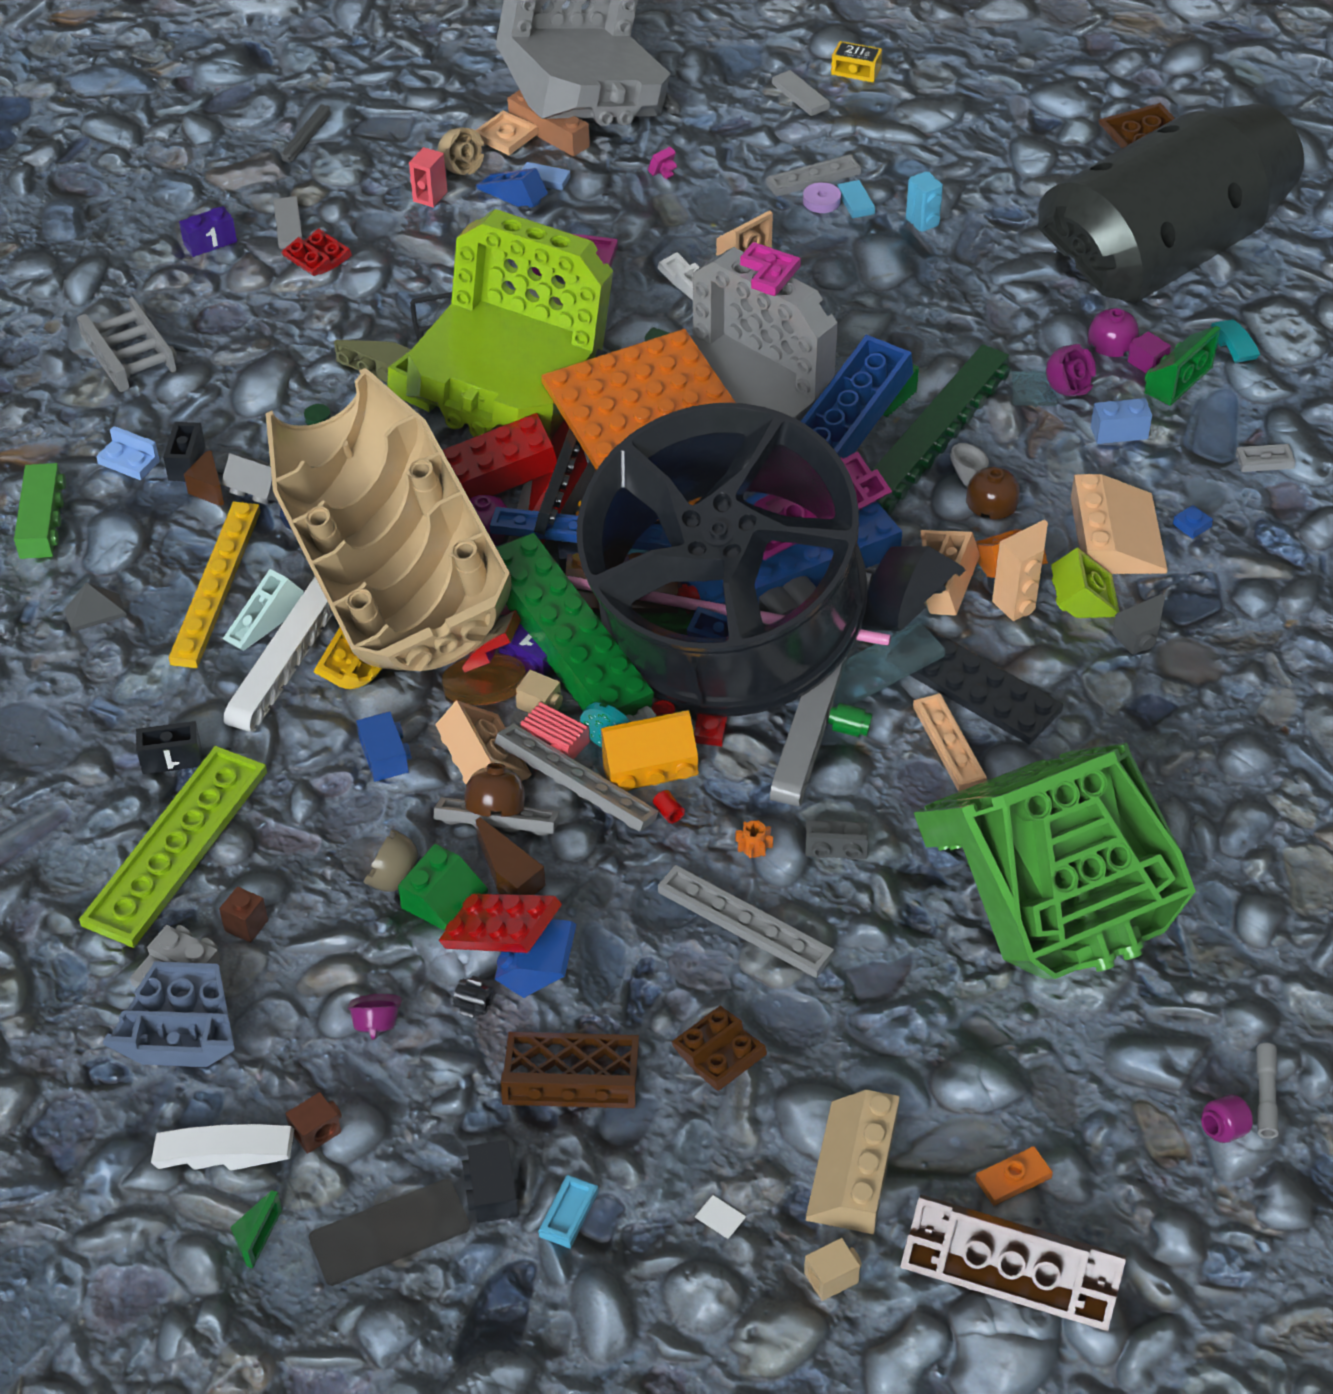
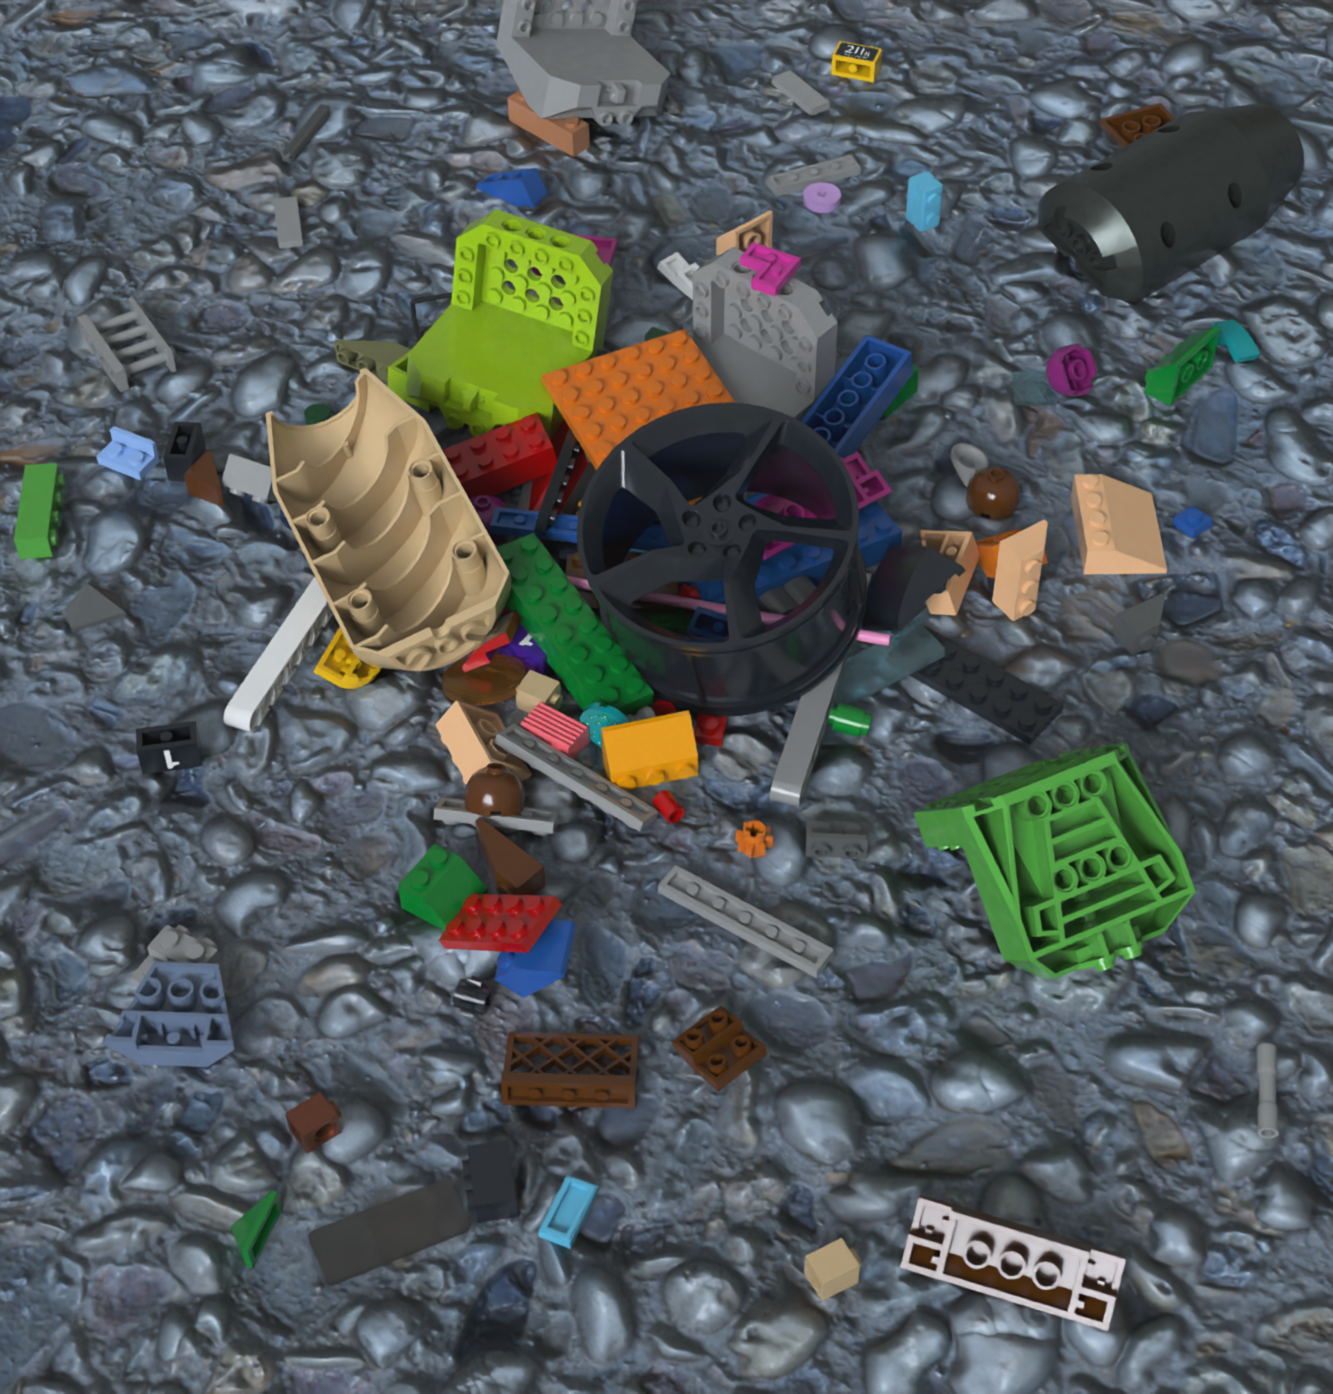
lime plate [79,746,267,948] -> none
white slope [151,1124,294,1171] -> none
yellow plate [168,501,260,668] -> none
dark purple brick [179,206,237,257] -> none
copper brick [219,886,268,943] -> none
light aqua slope [223,569,304,651] -> none
red slope [281,228,352,276] -> none
magenta piece [347,994,402,1040] -> none
blue brick [356,711,412,782] -> none
dark tan cylinder [364,828,419,892] -> none
coral brick [409,147,448,208] -> none
tan cylinder [438,127,484,175] -> none
light nougat plate [475,110,539,155] -> none
light blue tile [522,162,571,191] -> none
dark pink tile [648,147,677,179] -> none
white sticker [695,1195,746,1239] -> none
tan slope [806,1090,900,1235] -> none
medium azure tile [837,180,875,218] -> none
dark green brick [871,344,1011,515] -> none
light nougat tile [913,693,987,792] -> none
orange plate [975,1146,1053,1206] -> none
lime slope [1051,548,1120,618] -> none
magenta cylinder [1088,308,1139,357] -> none
medium blue brick [1090,398,1152,444] -> none
magenta brick [1128,331,1171,373] -> none
magenta head [1201,1094,1253,1143] -> none
light grey tile [1235,444,1295,472] -> none

